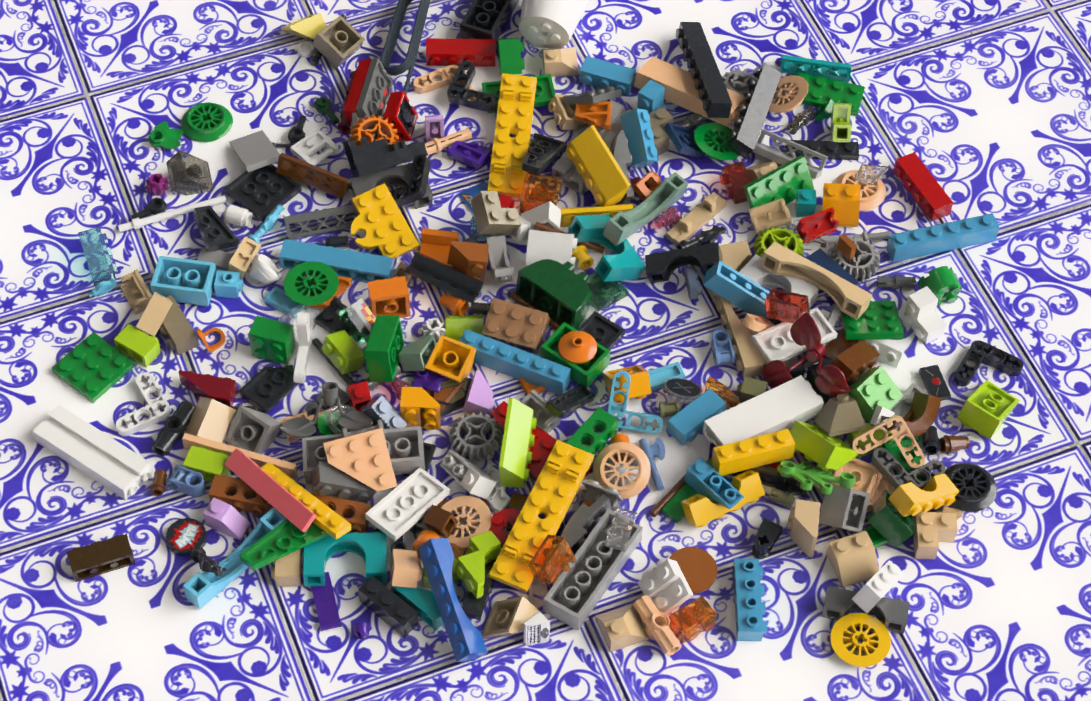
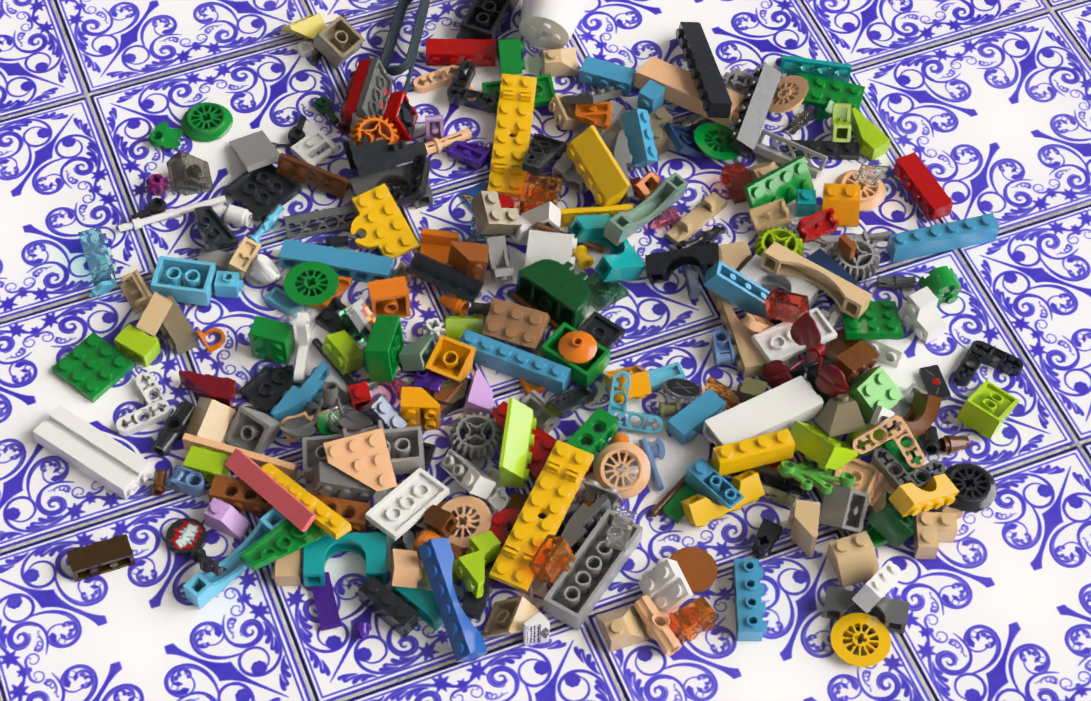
none -> dark azure slope [271,362,330,422]
none -> lime slope [850,107,890,161]

